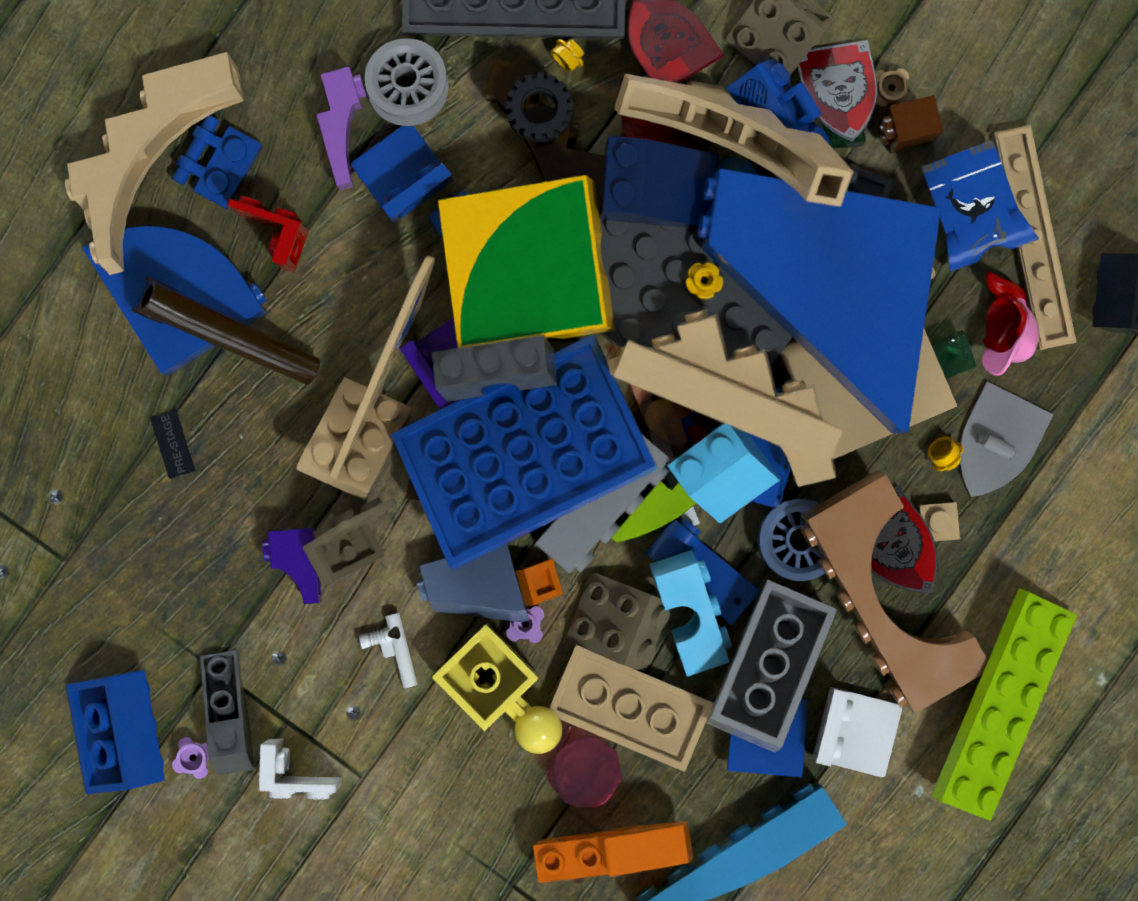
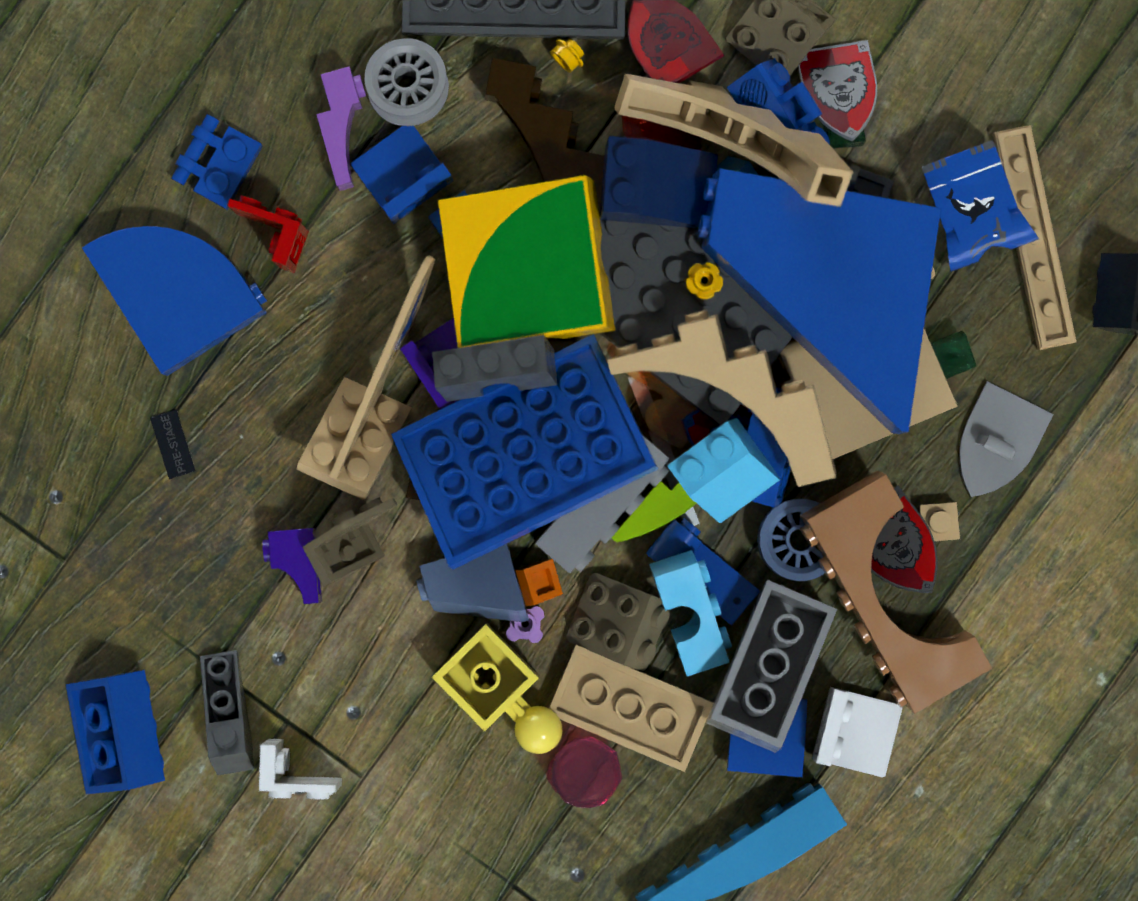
tan arch [65,52,244,275] -> none
dark brown axle [131,276,320,385] -> none
lavender plate [172,737,209,779] -> none
white hose [359,613,418,688] -> none
black tyre [506,72,573,144] -> none
orange brick [533,821,693,883] -> none
tan tile [613,340,844,466] -> none
tan plate [875,68,911,107] -> none
reddish brown brick [877,95,944,154] -> none
yellow plate [927,436,964,471] -> none
lime plate [931,588,1078,821] -> none
red hair [982,271,1039,376] -> none

